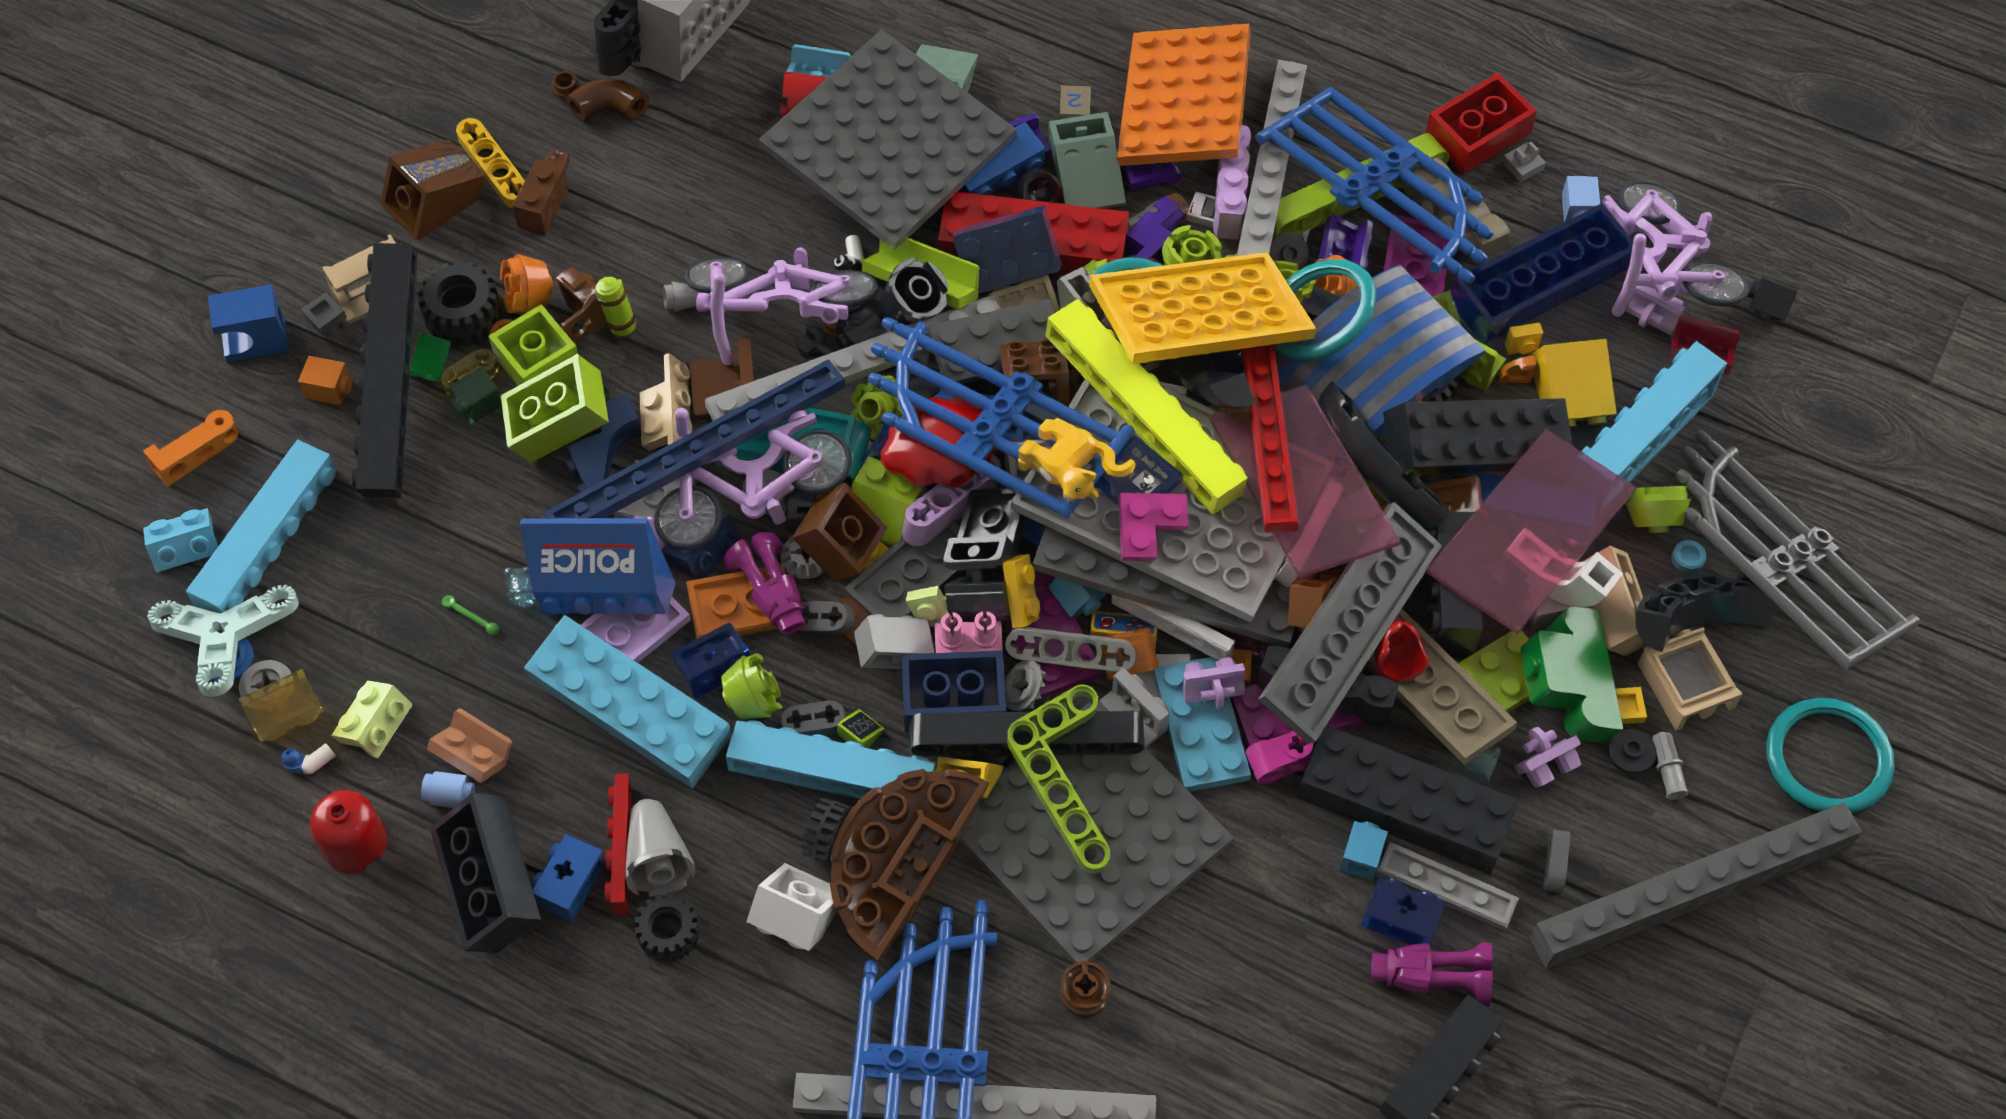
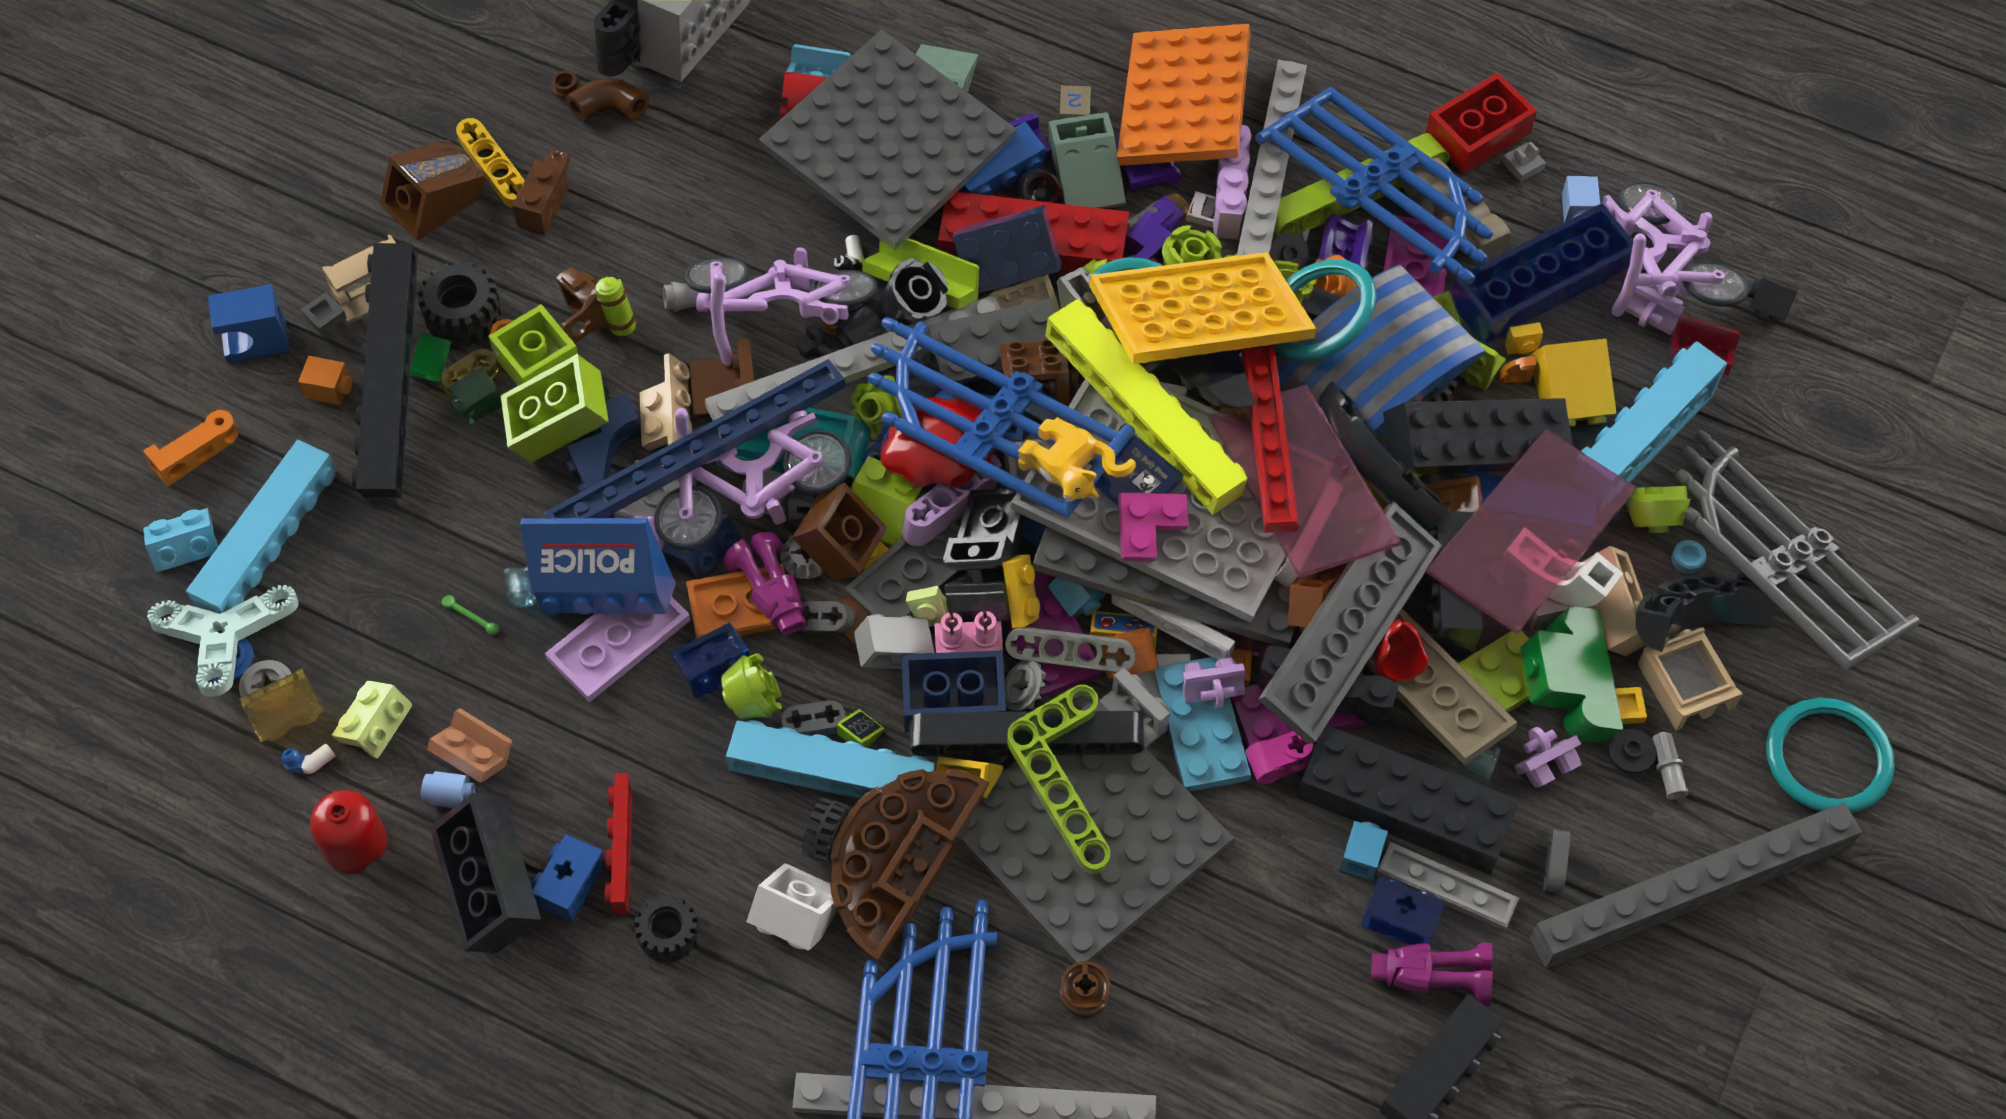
orange cone [500,254,553,316] -> none
medium azure brick [524,615,732,789] -> none
light grey cone [625,799,695,897] -> none

